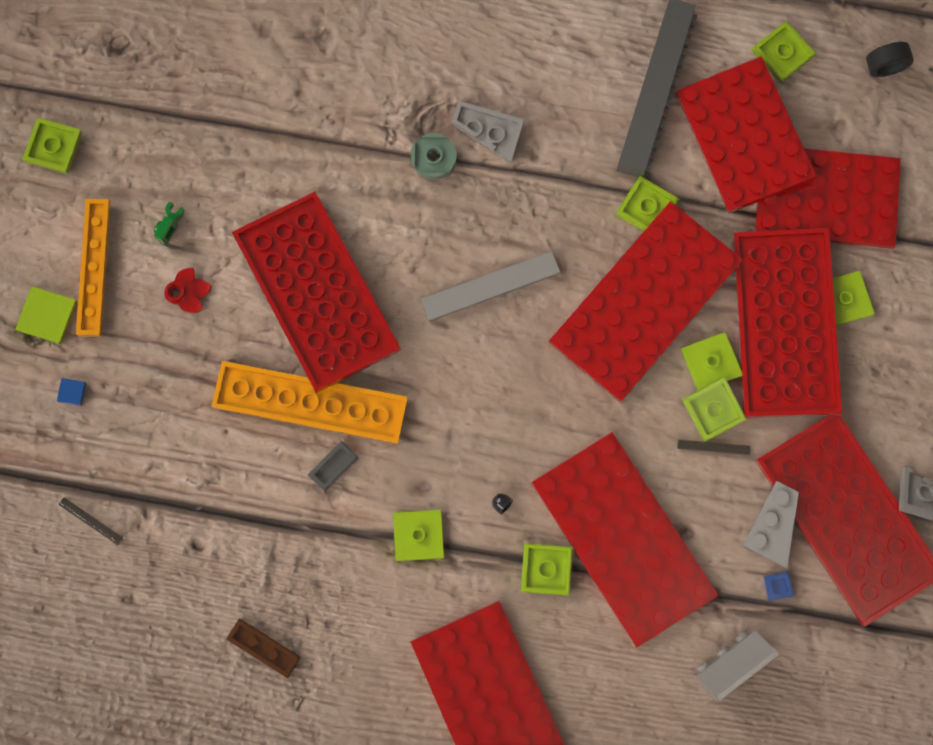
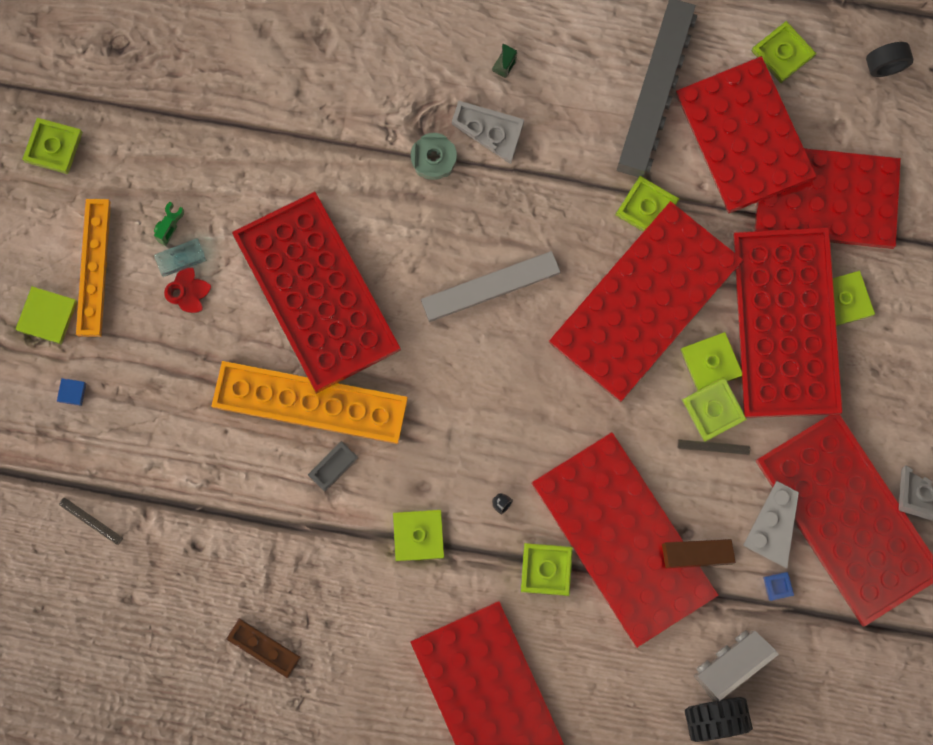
none -> clear light blue plate [154,238,207,277]
none -> dark green slope [492,44,517,78]
none -> reddish brown tile [662,539,736,568]
none -> black tyre [684,697,753,742]

